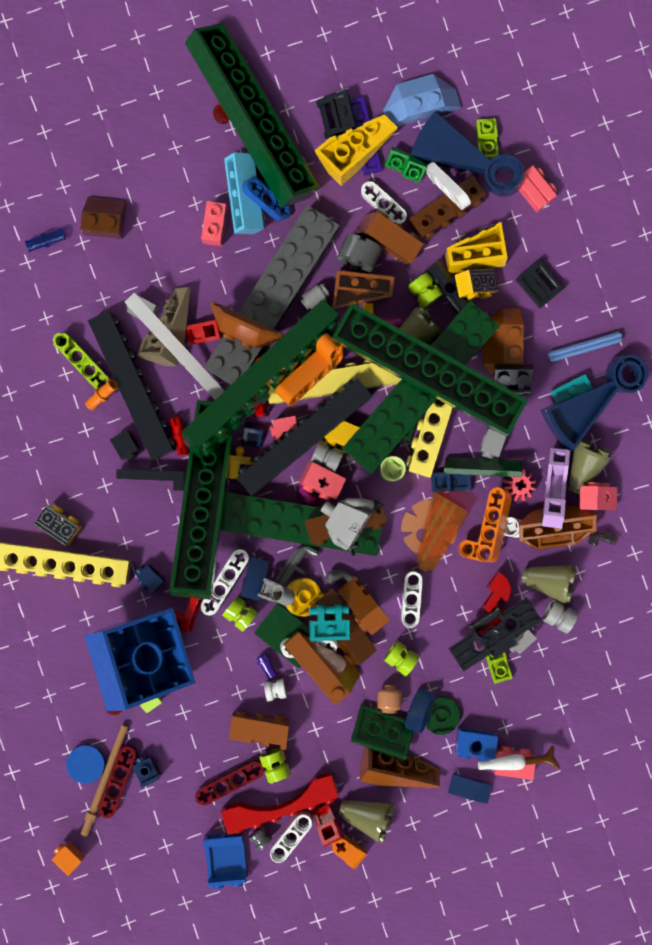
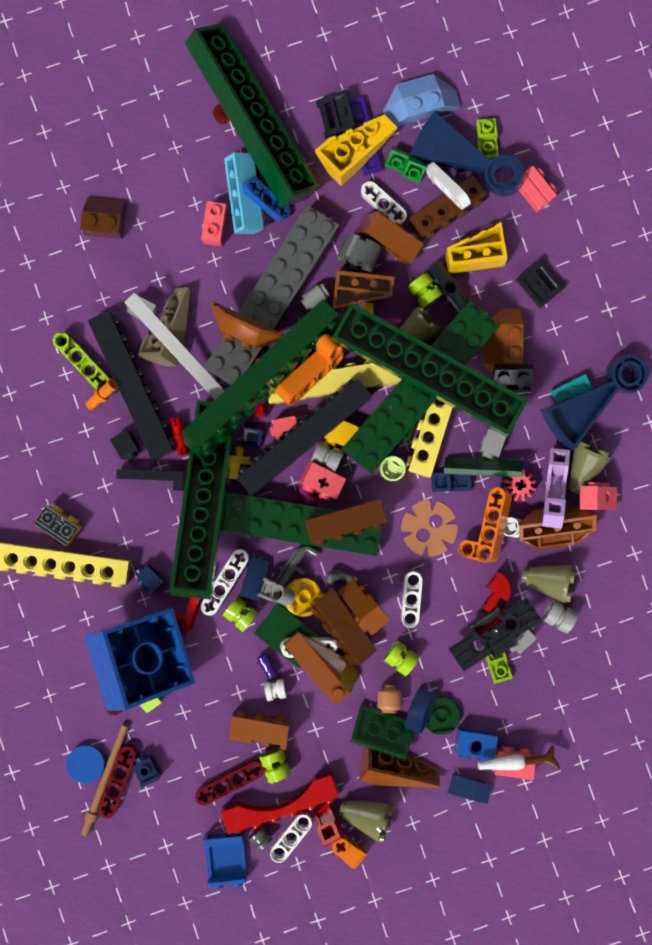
clear blue pin [25,228,66,253] -> none
orange brick [52,841,85,876] -> none
red brick [186,319,223,345] -> none
teal plate [309,604,350,641] -> none
light grey torso [321,498,384,556] -> none
clear orange slope [415,492,468,573] -> none
brick [455,269,499,300] -> none
medium blue axle [548,332,622,362] -> none
clear smoke arm [588,532,618,546] -> none

